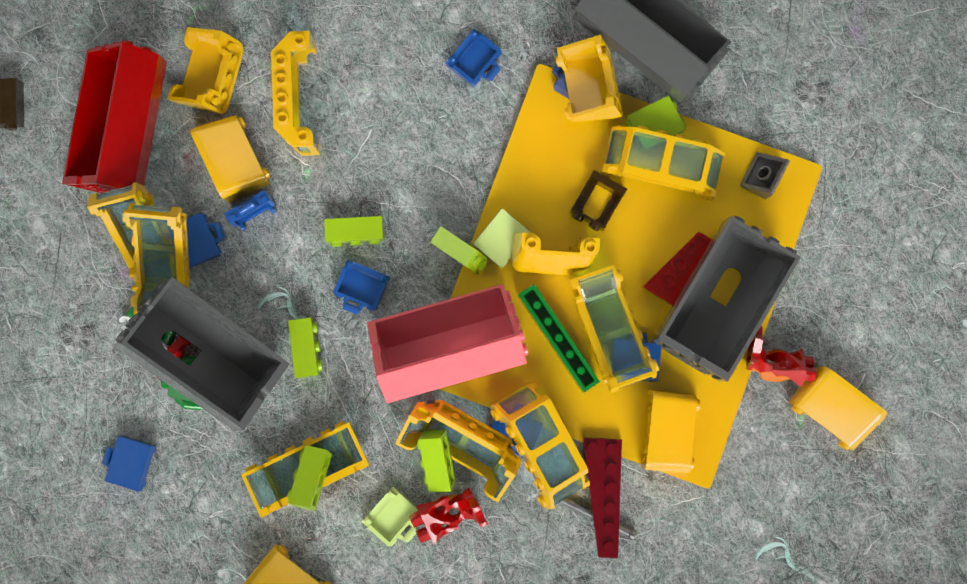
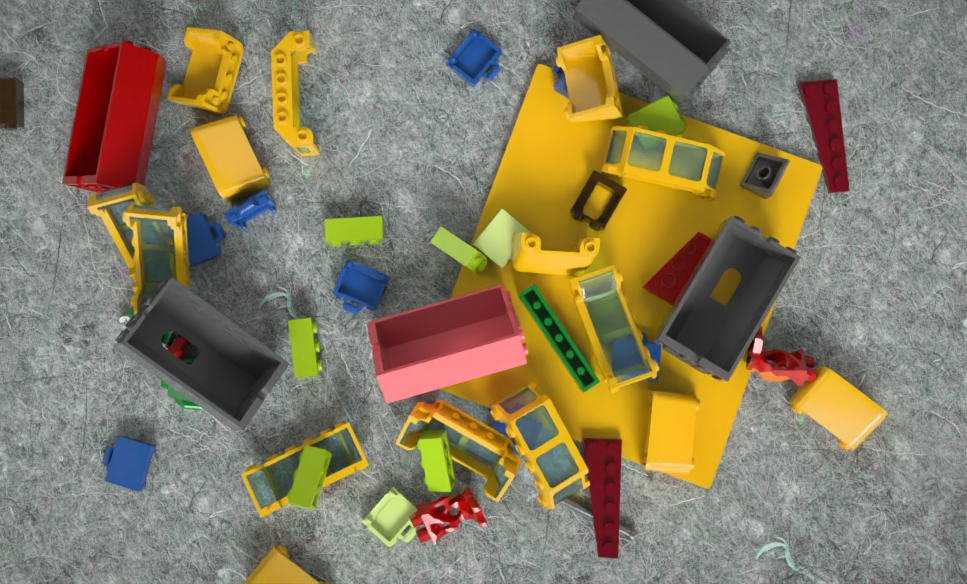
none -> dark red wing [798,79,850,194]

